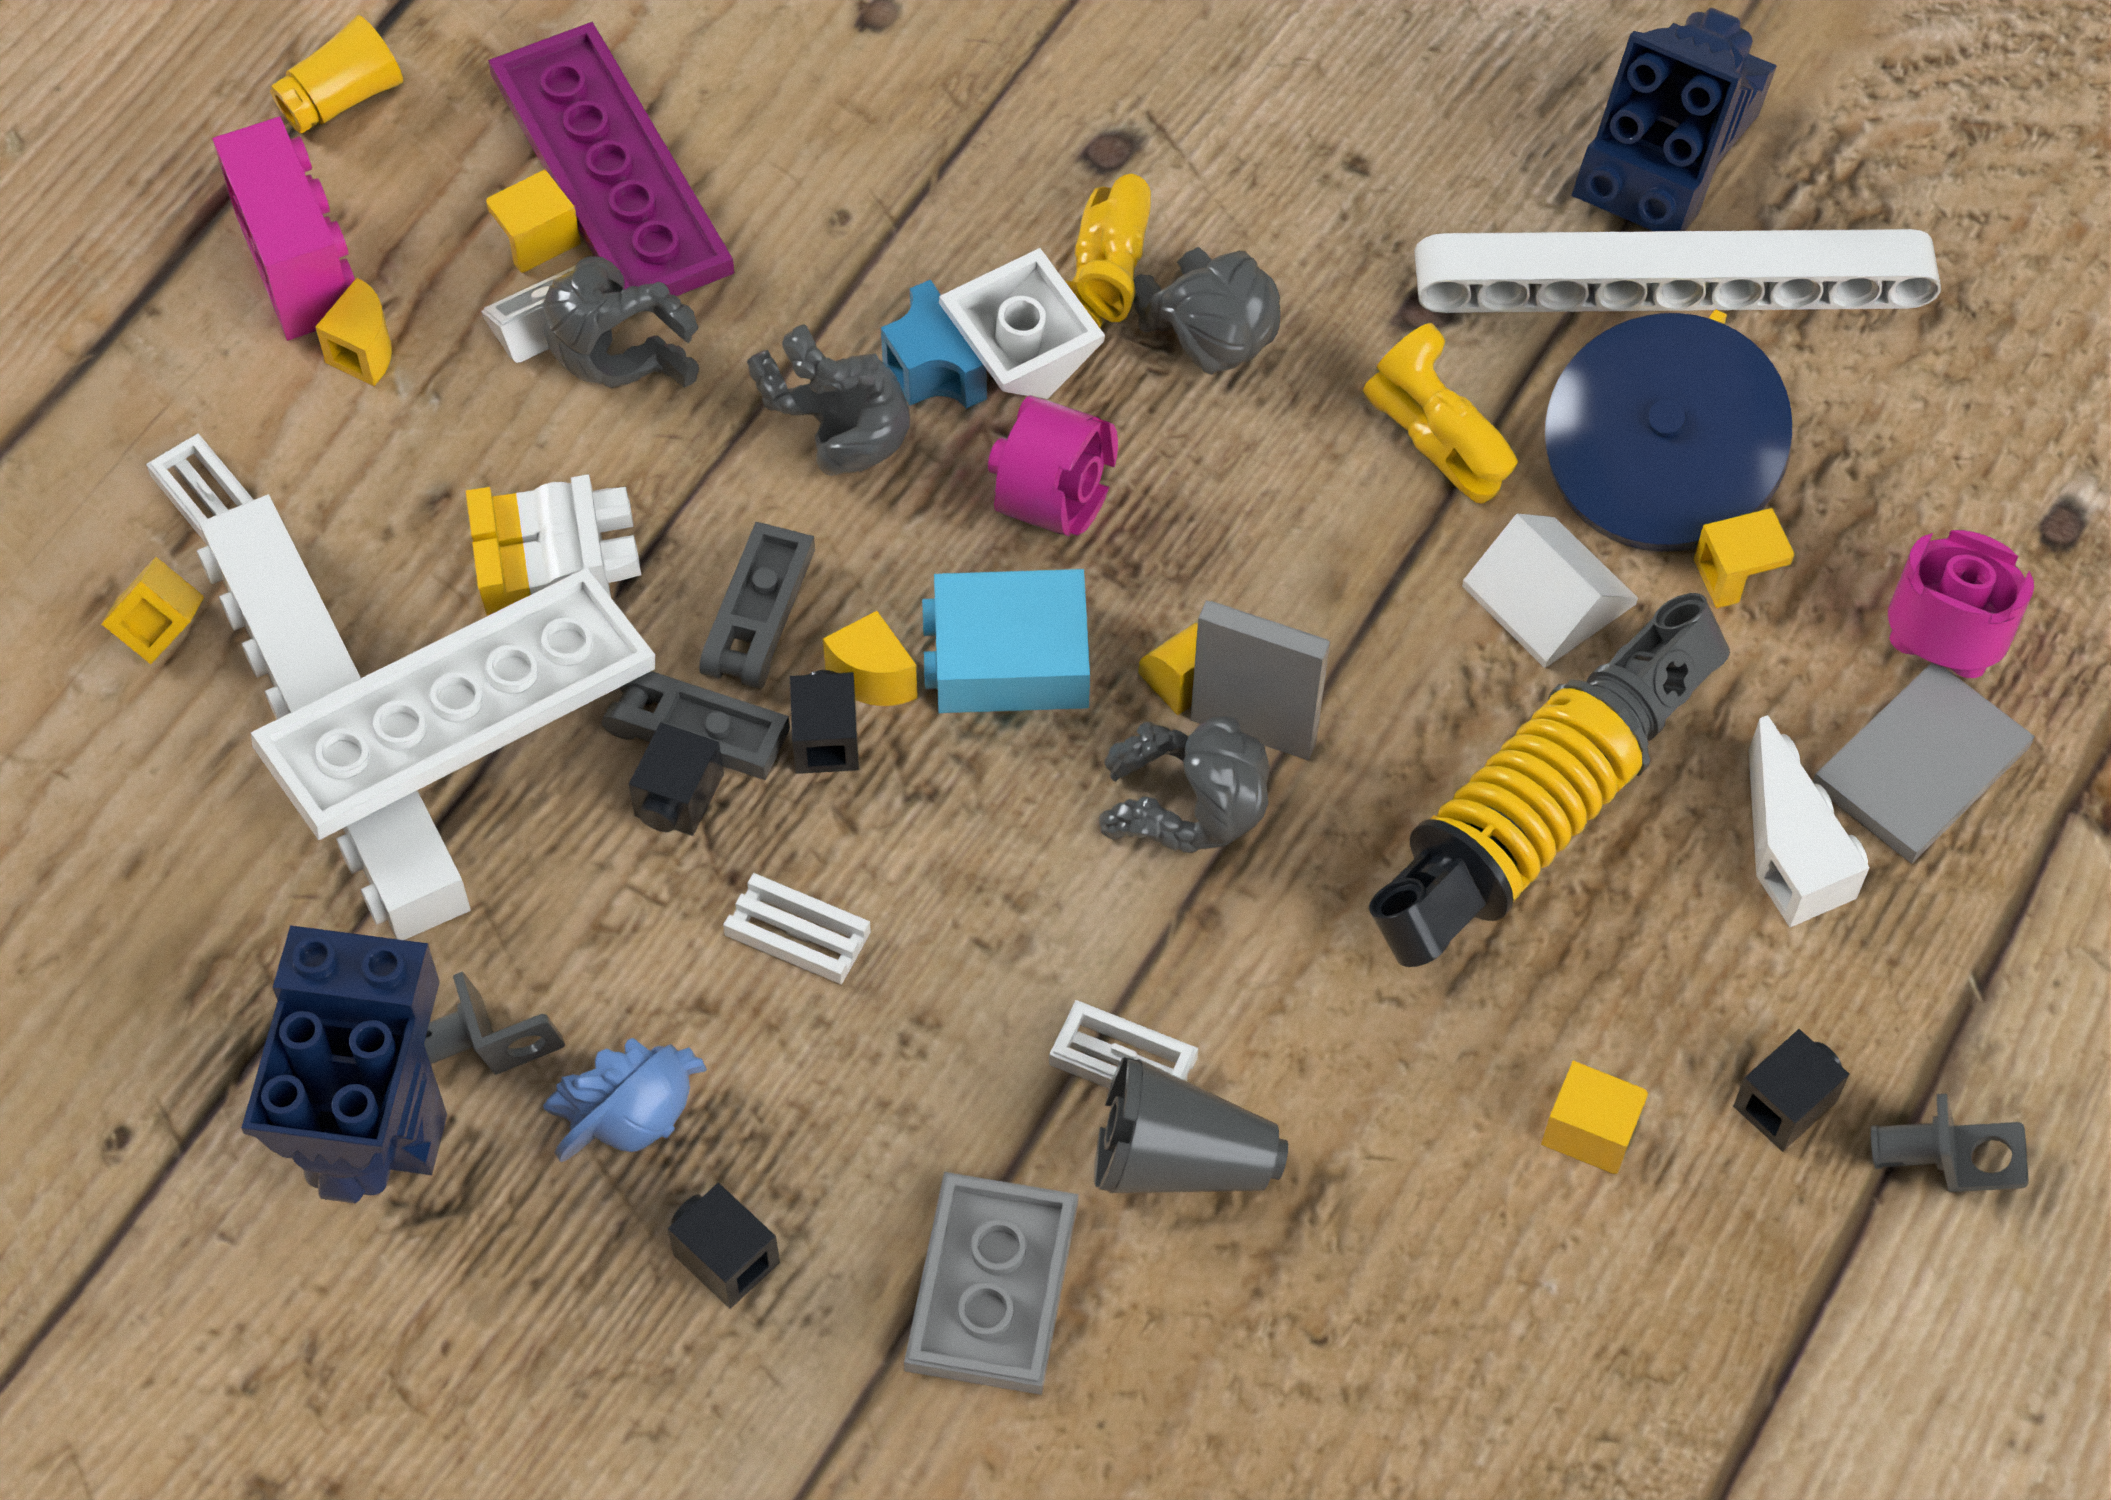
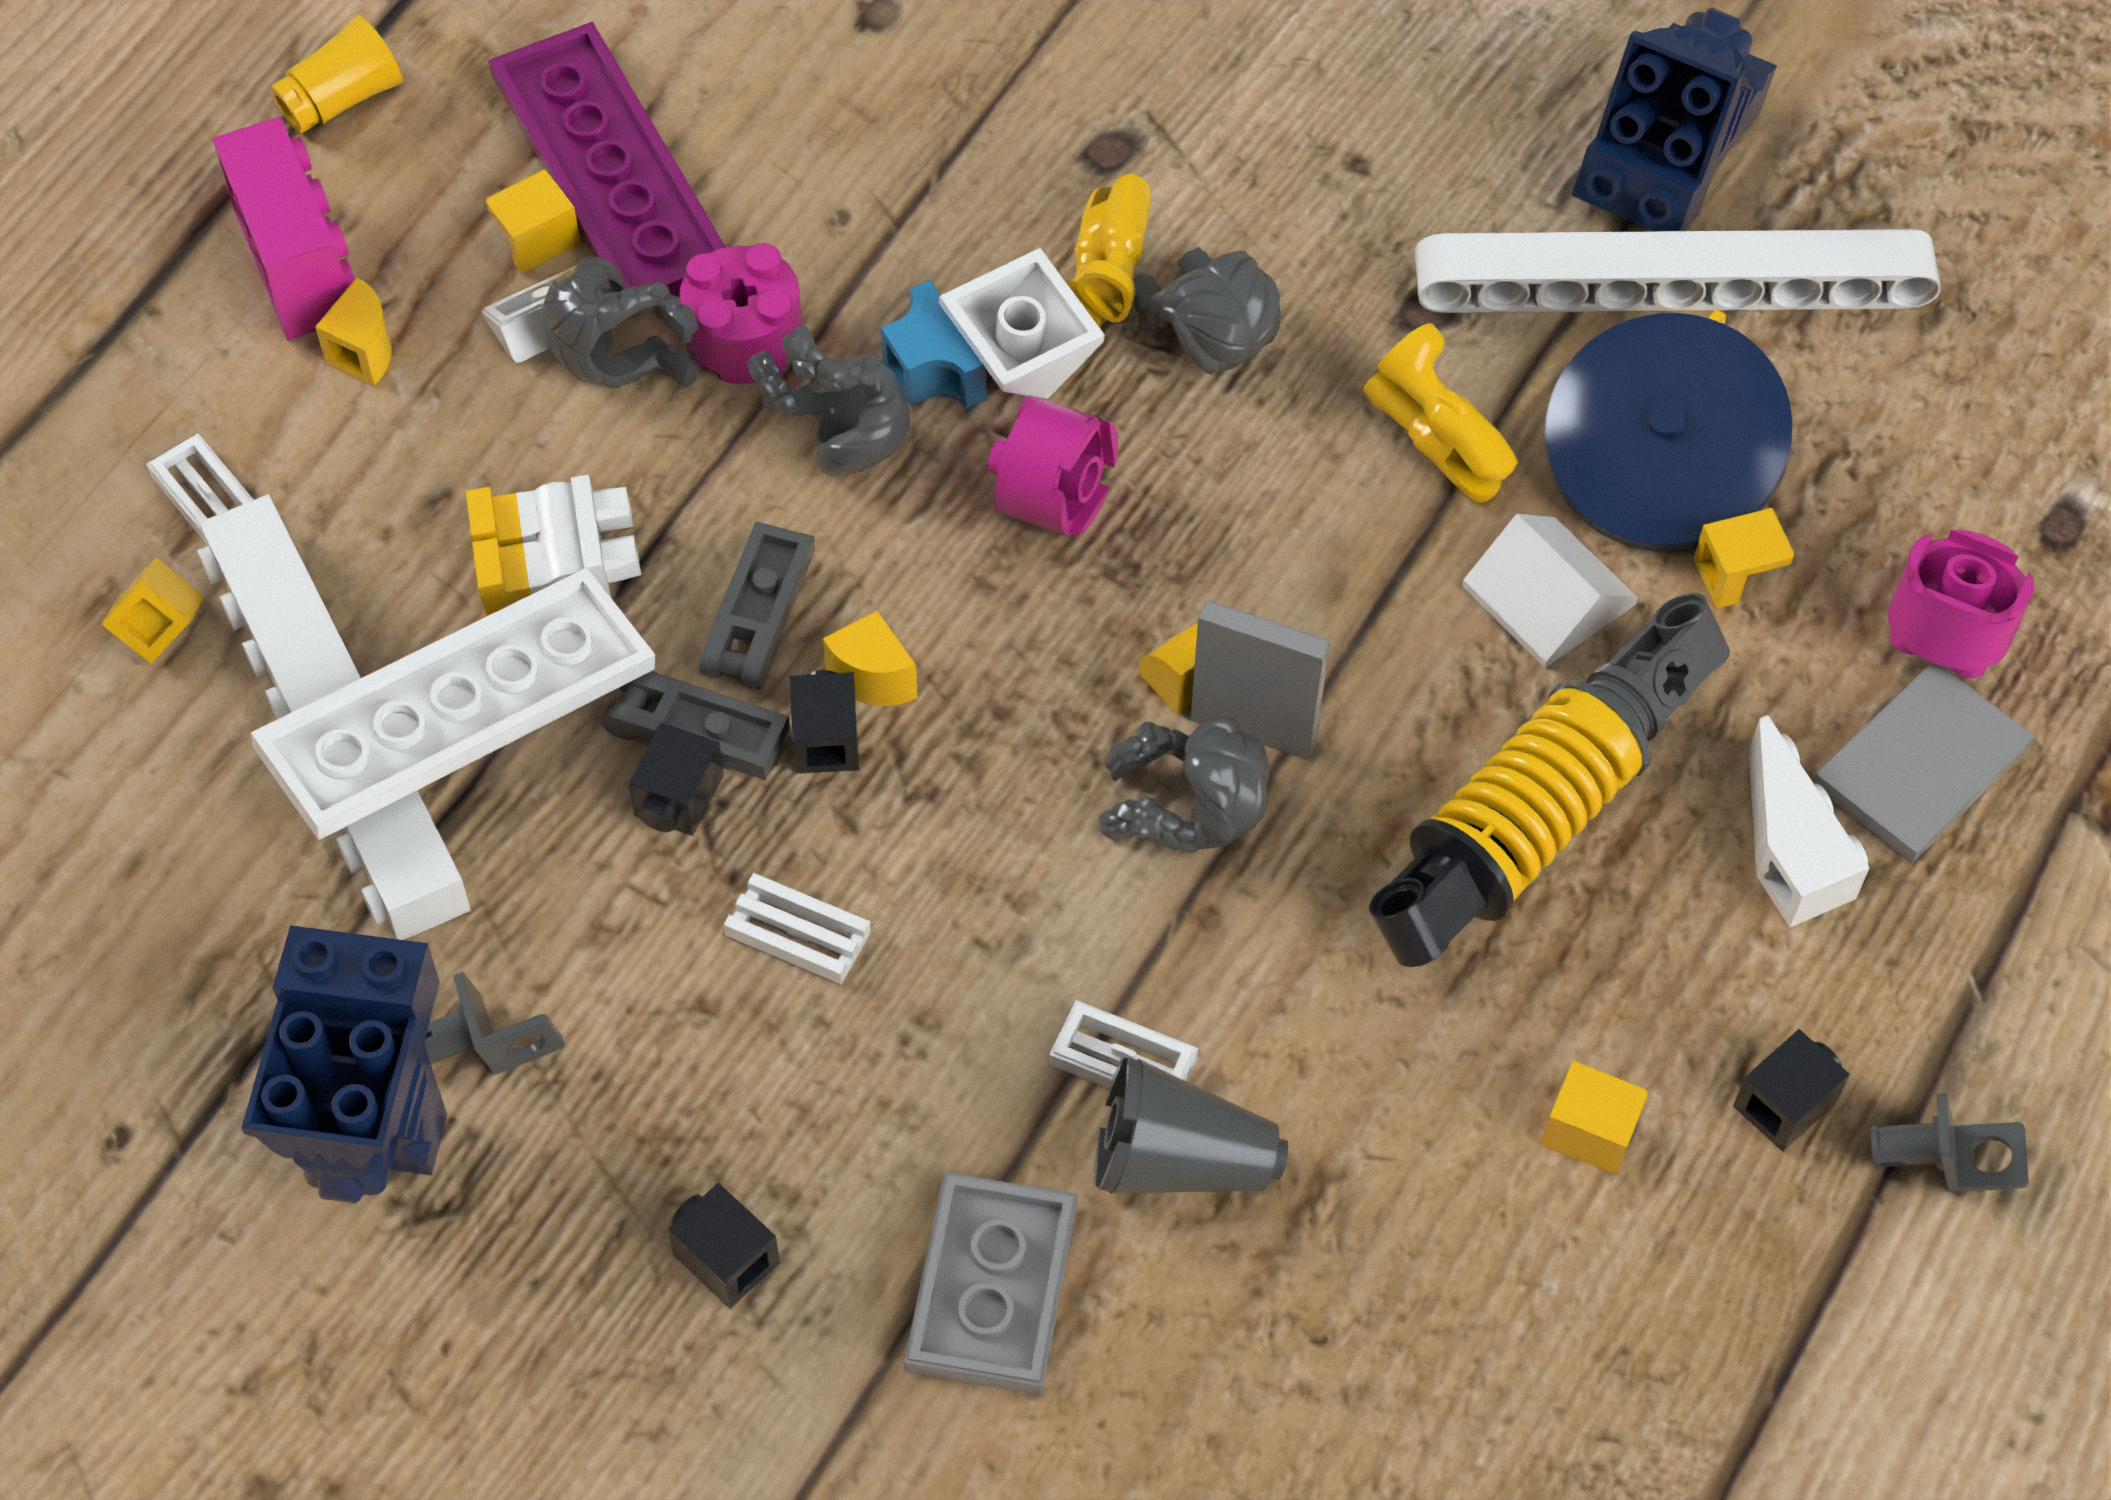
medium blue hair [543,1038,707,1162] -> none
medium azure brick [922,569,1090,713] -> none
none -> dark pink brick [680,243,803,384]

